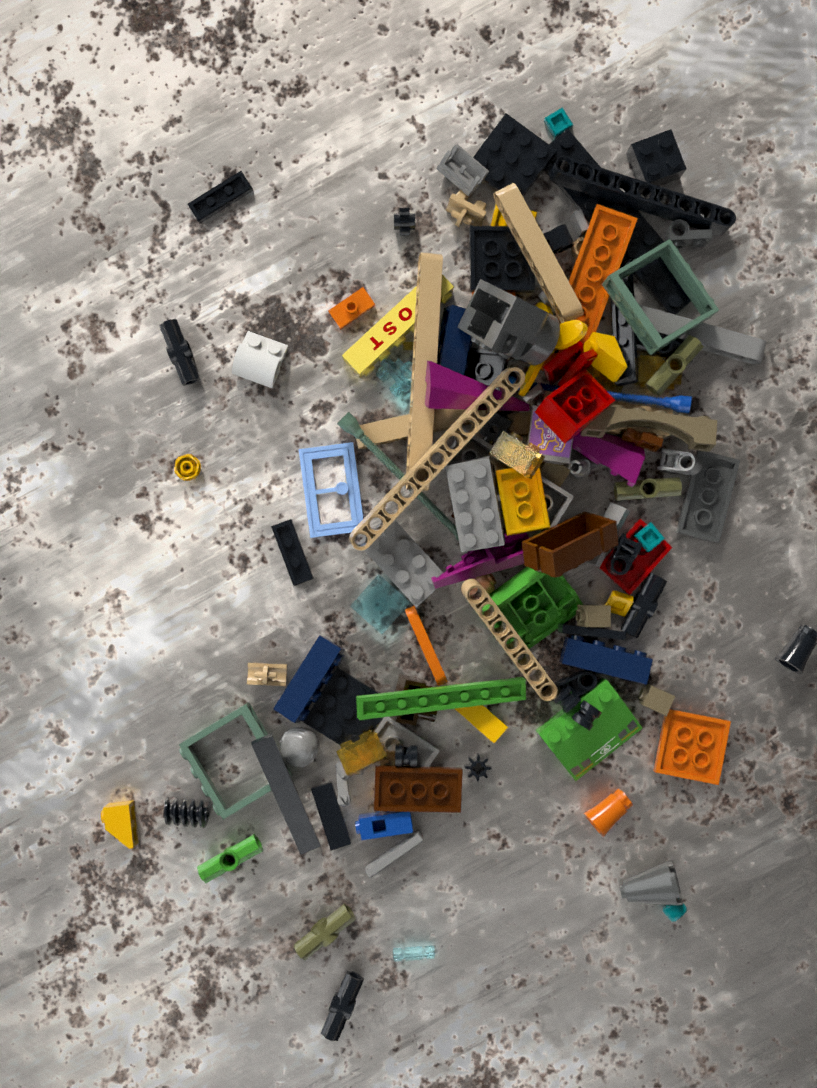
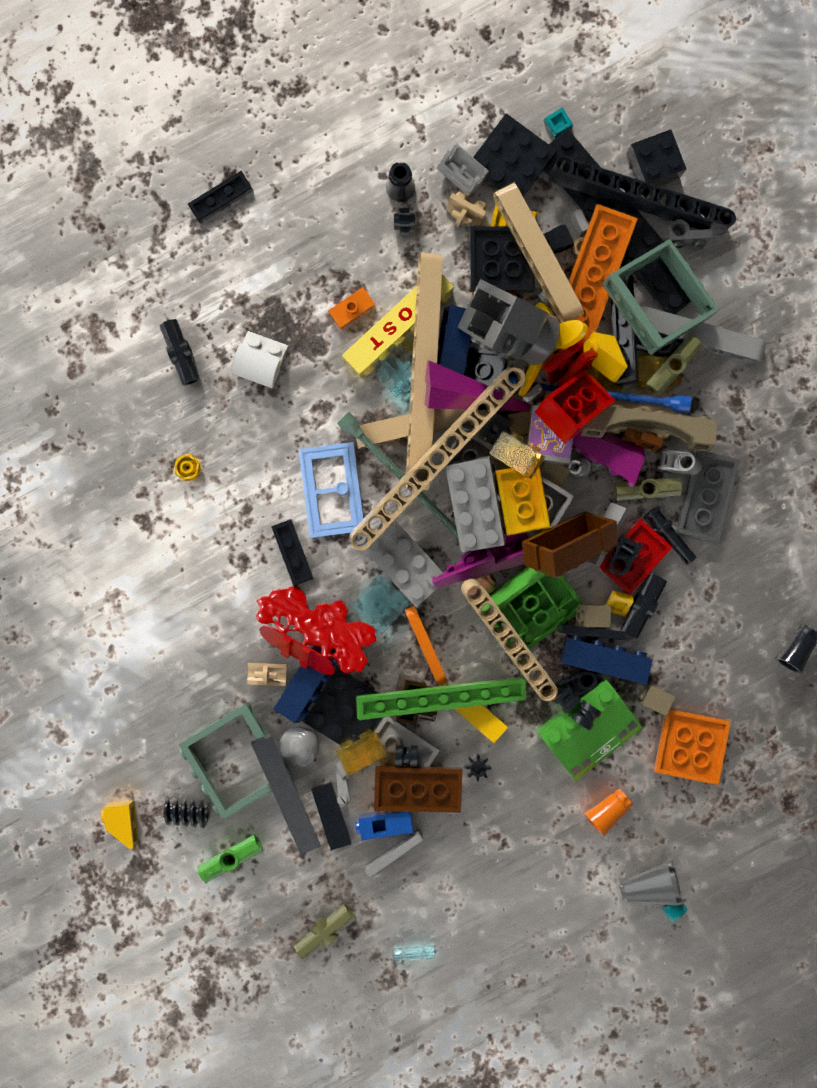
black piece [321,971,364,1041] -> none
teal tile [633,522,665,553] -> none
none -> red plant [256,586,377,675]
none -> black plant [386,162,415,202]
none -> black pin [643,505,697,565]

